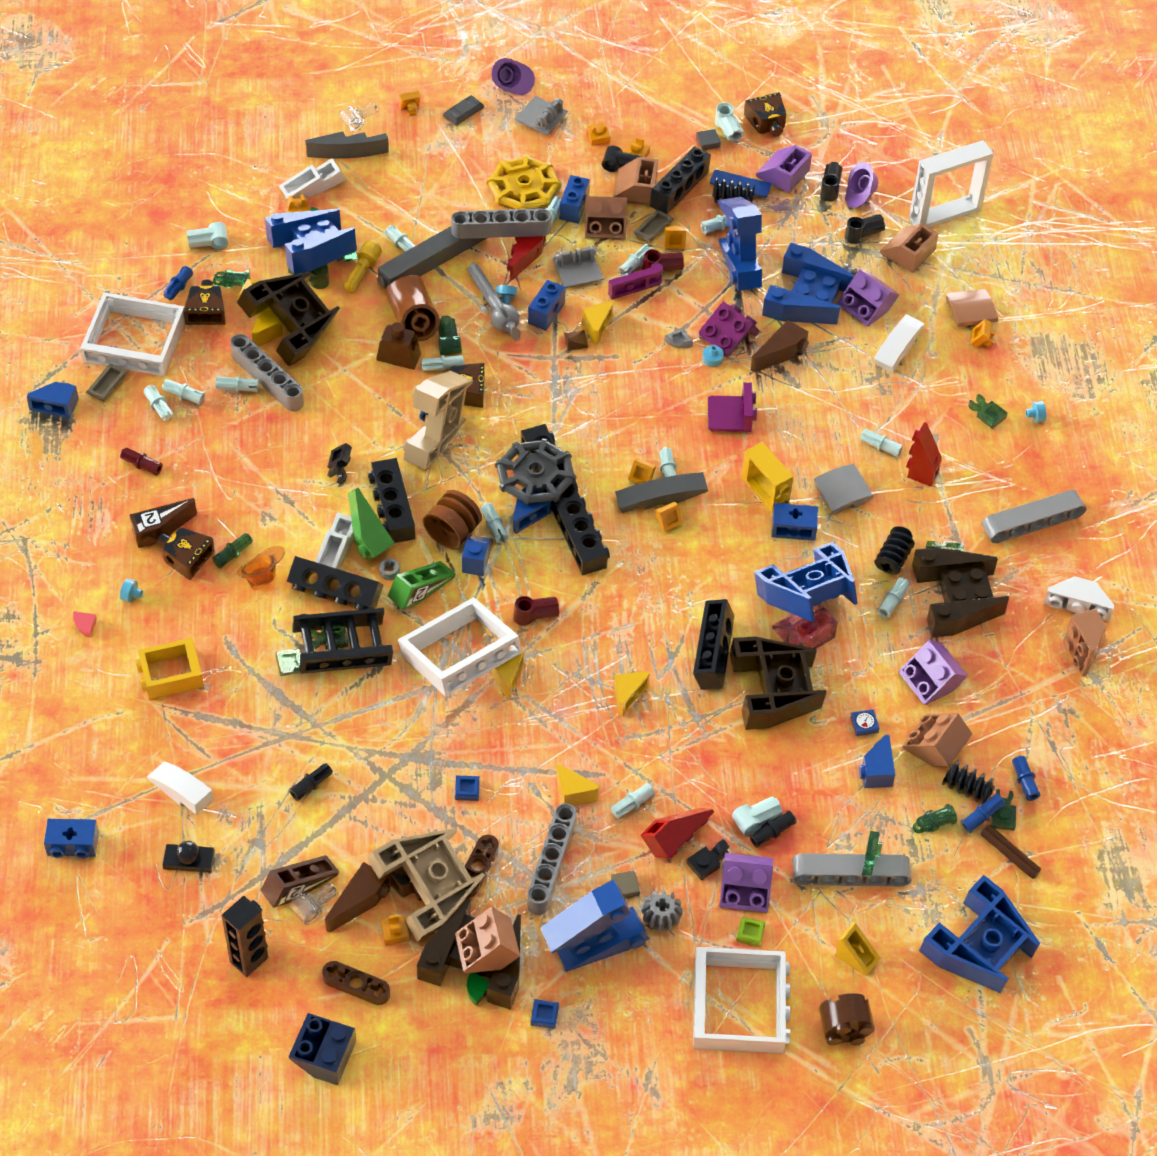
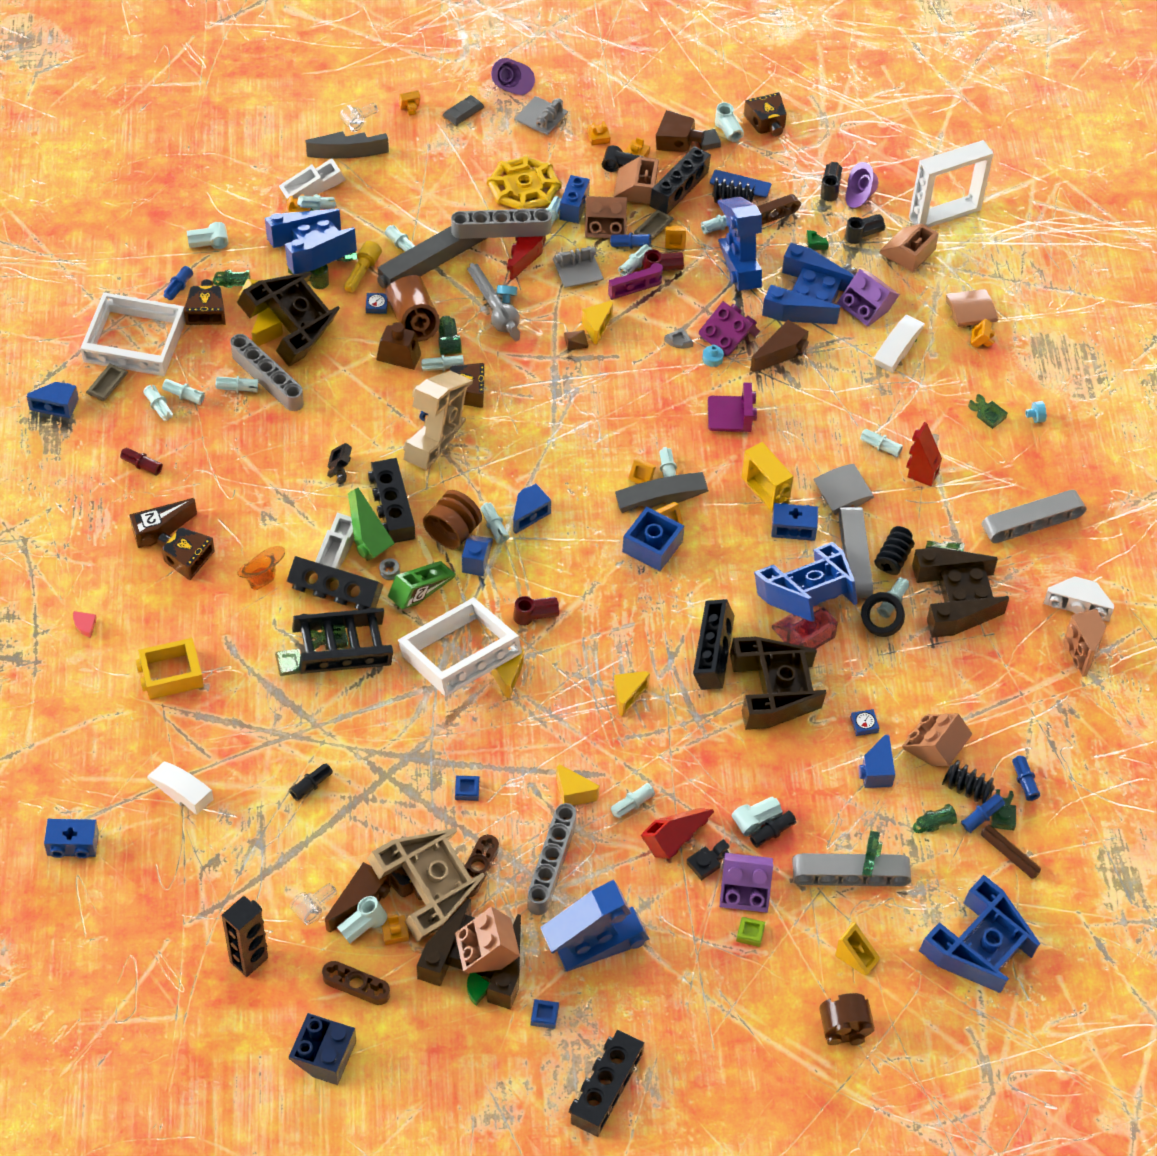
medium azure tile [120,579,143,603] -> none
black tile [163,841,215,873] -> none
clear green axle [212,533,253,568] -> none
reddish brown slope [260,855,339,908] -> none
dark grey plate [495,438,577,505] -> none
black brick [521,424,610,575] -> none
blue brick [528,280,566,331] -> none
dark tan tile [611,870,640,898] -> none
light grey gear [641,889,683,932] -> none
white window [693,947,790,1053] -> none
medium lavender slope [756,145,812,193] -> none
medium lavender slope [898,640,968,705] -> none
none -> light aqua axle [297,194,336,211]
none -> light aqua piece [337,896,387,943]
none -> tile [366,293,388,314]
none -> black brick [569,1029,645,1137]
none -> blue axle [610,232,651,249]
none -> blue brick [622,506,684,571]
none -> reddish brown torso [656,110,704,152]
none -> reddish brown beam [757,194,801,225]
none -> green tile [806,230,829,250]
none -> light grey beam [839,507,873,598]
none -> black tyre [861,592,905,637]

